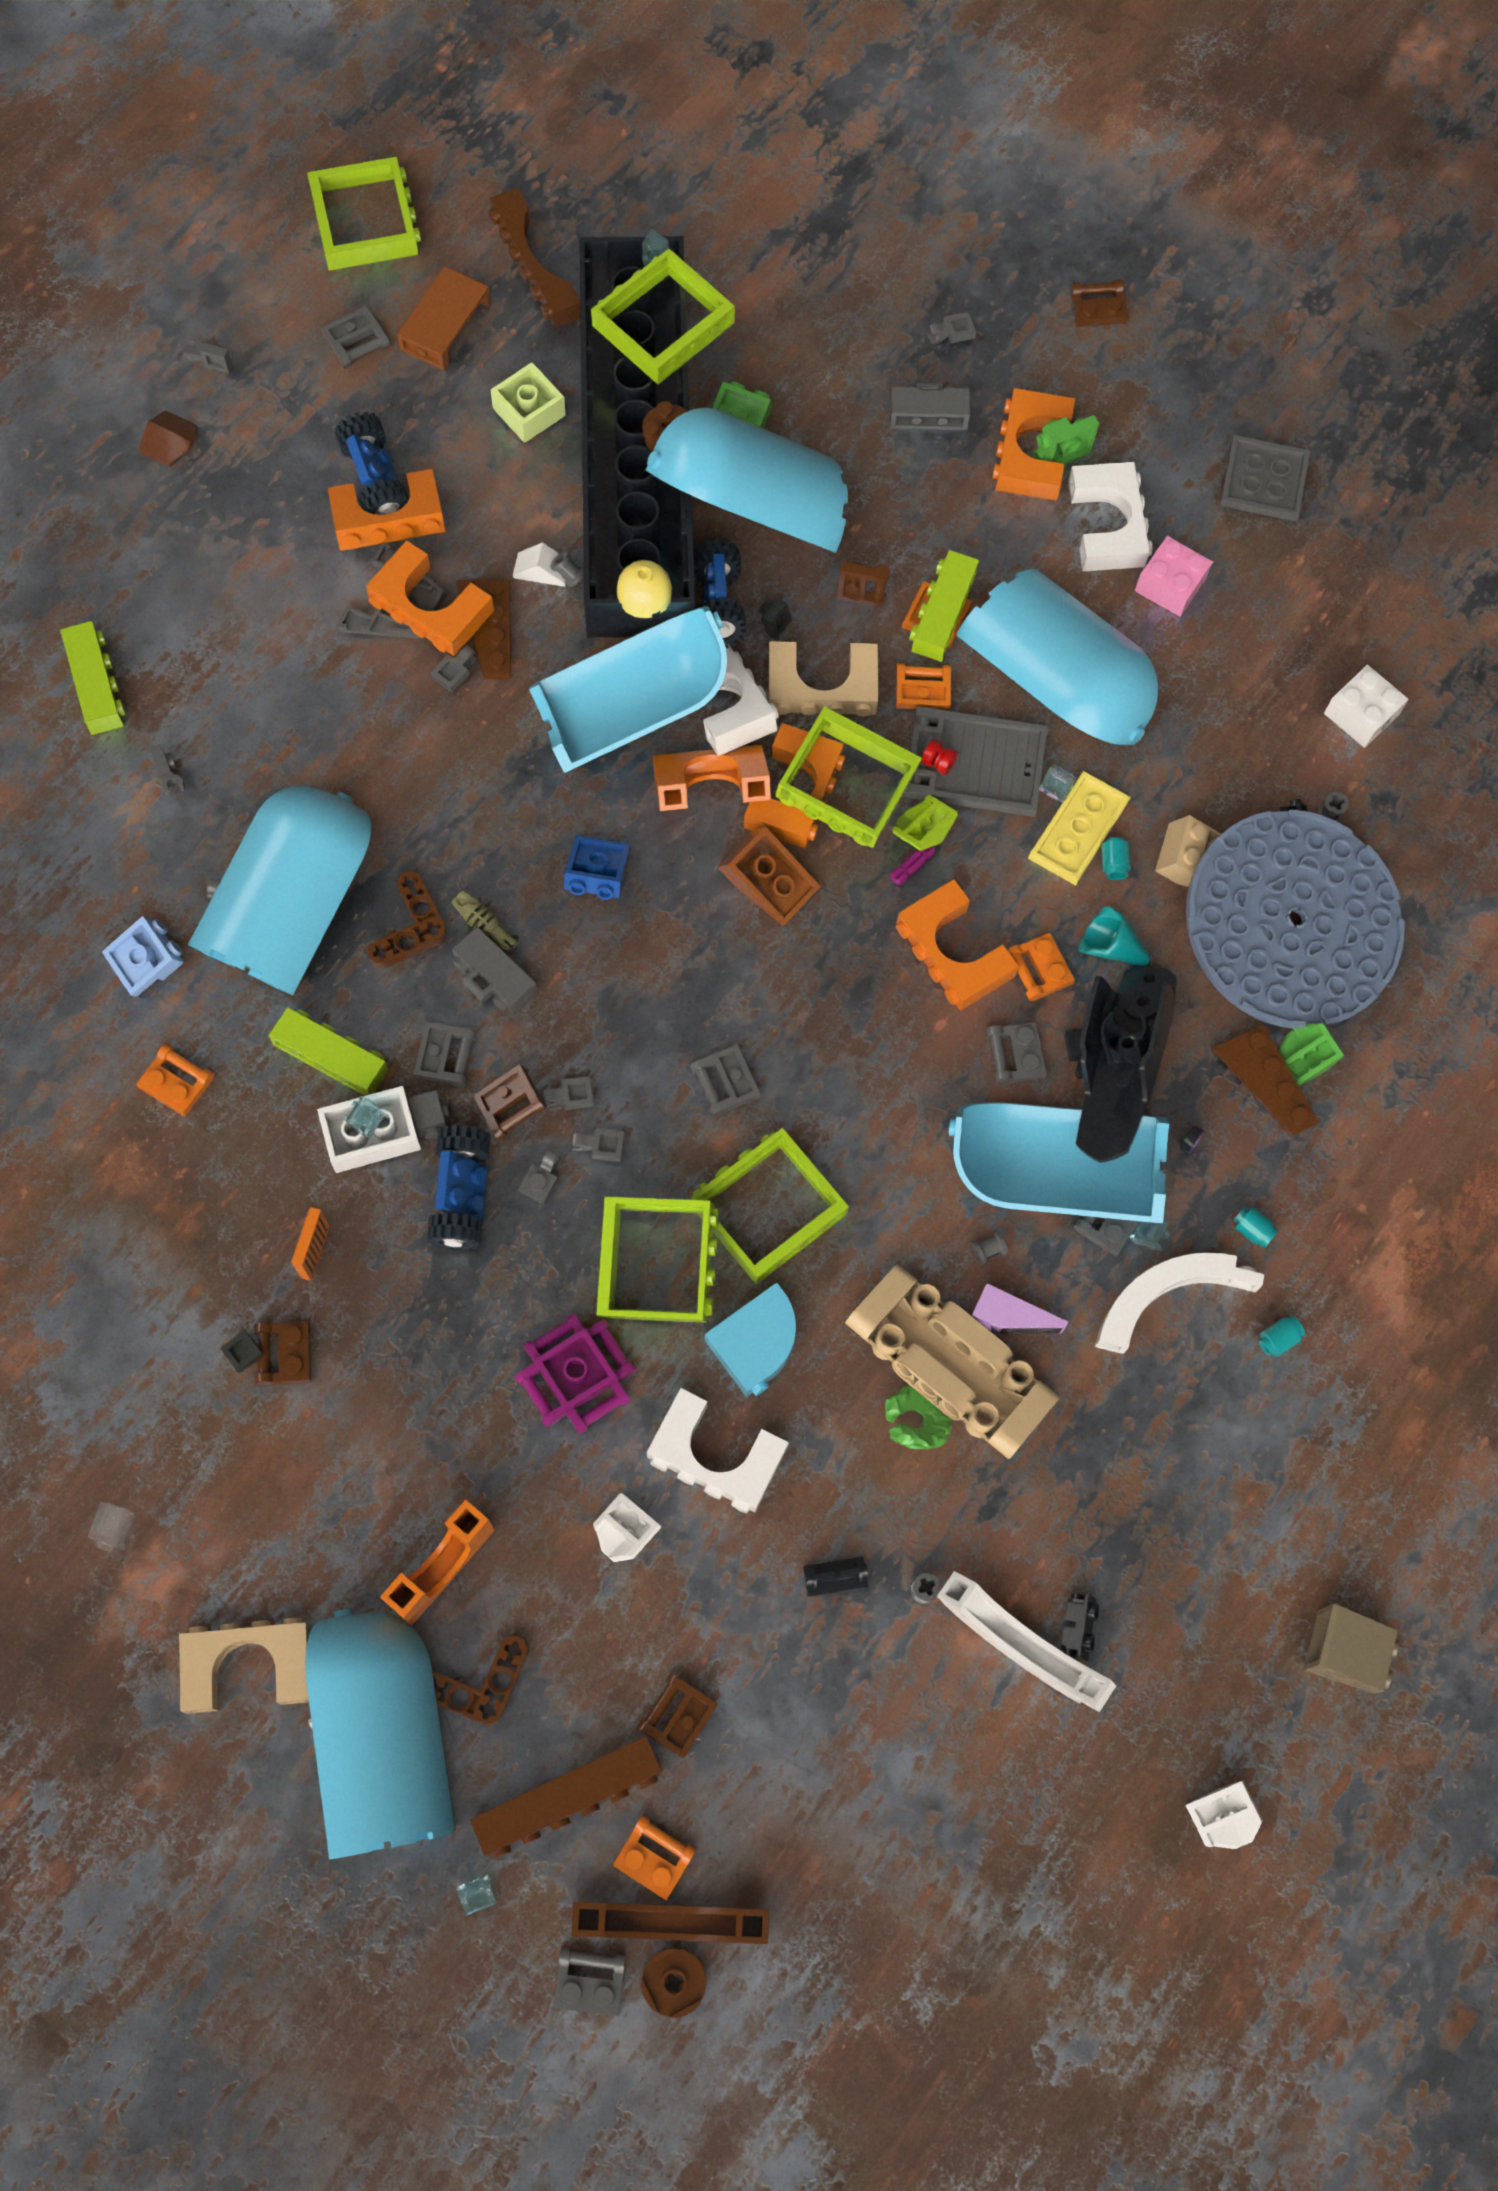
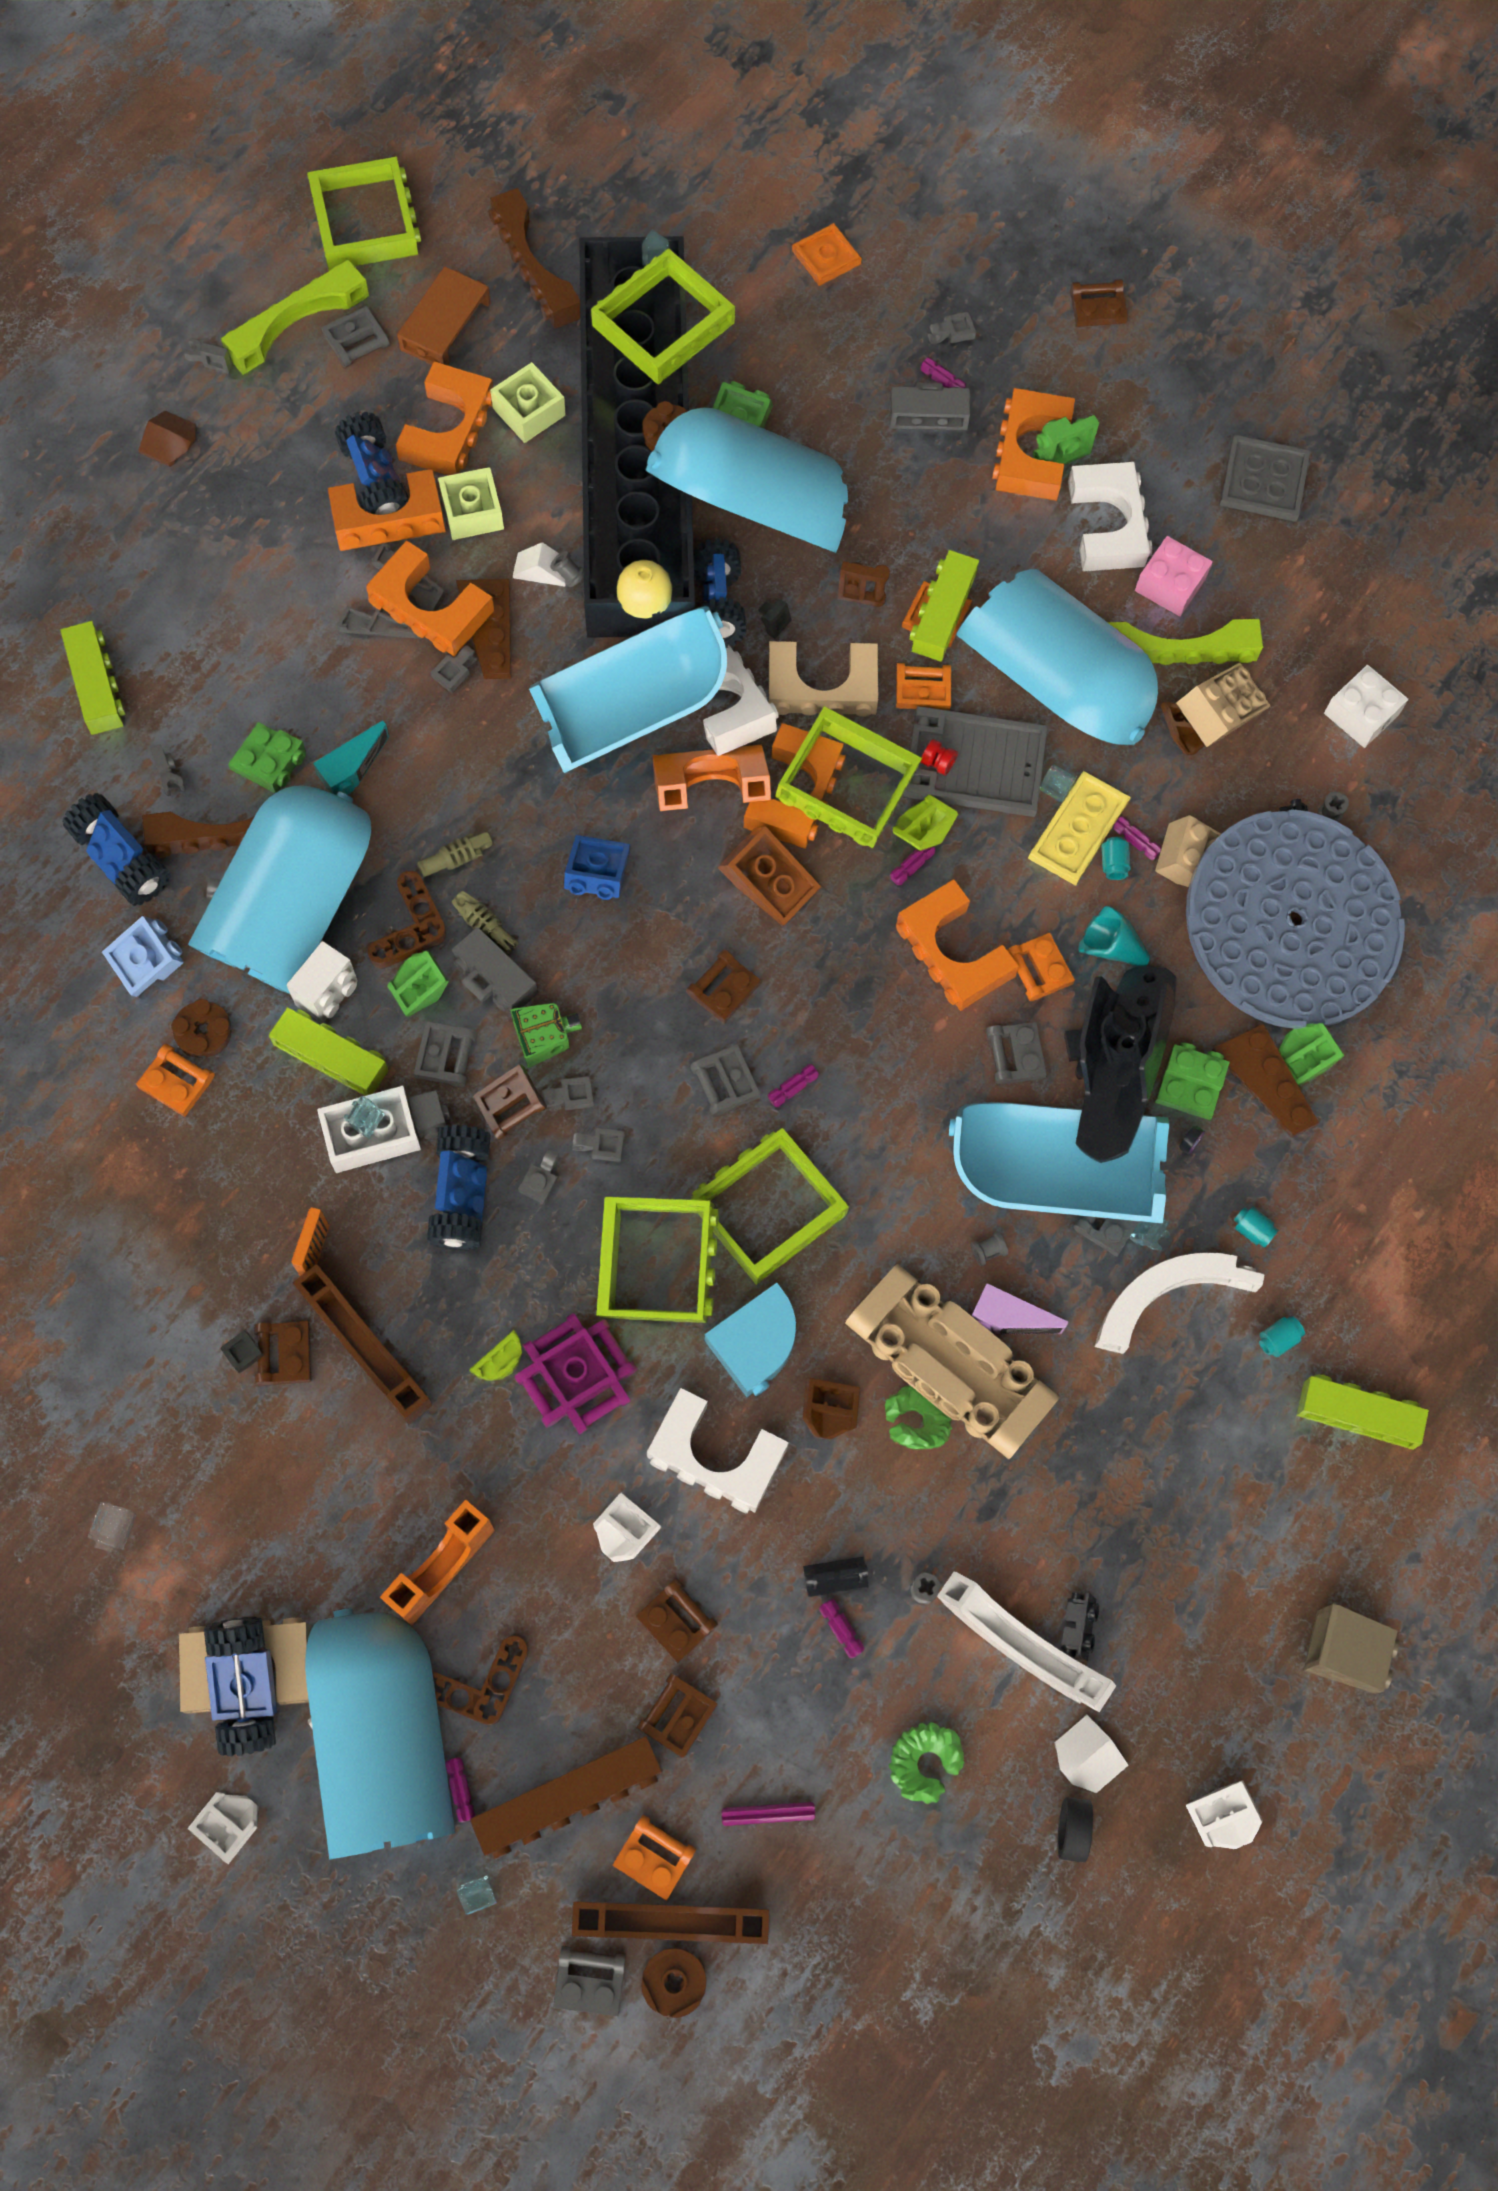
none -> plate [63,793,171,906]
none -> reddish brown arch [142,811,255,858]
none -> reddish brown plate [171,999,231,1057]
none -> white slope [187,1792,259,1864]
none -> plate [204,1617,277,1756]
none -> lime arch [221,260,369,375]
none -> bright green plate [228,722,306,794]
none -> white brick [287,941,358,1023]
none -> reddish brown arch [293,1264,433,1425]
none -> teal slope [313,720,389,795]
none -> bright green slope [387,951,449,1017]
none -> orange arch [396,362,493,476]
none -> olive hinge [417,832,493,878]
none -> yellowish green brick [438,467,504,540]
none -> magenta axle [445,1757,475,1822]
none -> lime tile [469,1330,522,1381]
none -> bright green torso [510,1003,582,1068]
none -> reddish brown plate [636,1578,719,1664]
none -> reddish brown plate [686,949,761,1024]
none -> magenta axle [721,1802,816,1826]
none -> magenta axle [768,1064,819,1107]
none -> orange tile [792,223,862,286]
none -> reddish brown slope [802,1377,860,1440]
none -> magenta axle [819,1599,865,1658]
none -> bright green piece [888,1722,964,1804]
none -> magenta axle [921,357,966,388]
none -> white slope [1054,1715,1128,1793]
none -> black tyre [1057,1797,1093,1863]
none -> lime arch [1107,619,1263,665]
none -> magenta axle [1113,816,1162,860]
none -> bright green plate [1155,1042,1230,1120]
none -> reddish brown slope [1161,702,1205,755]
none -> tan slope [1176,663,1270,747]
none -> lime brick [1296,1374,1429,1450]

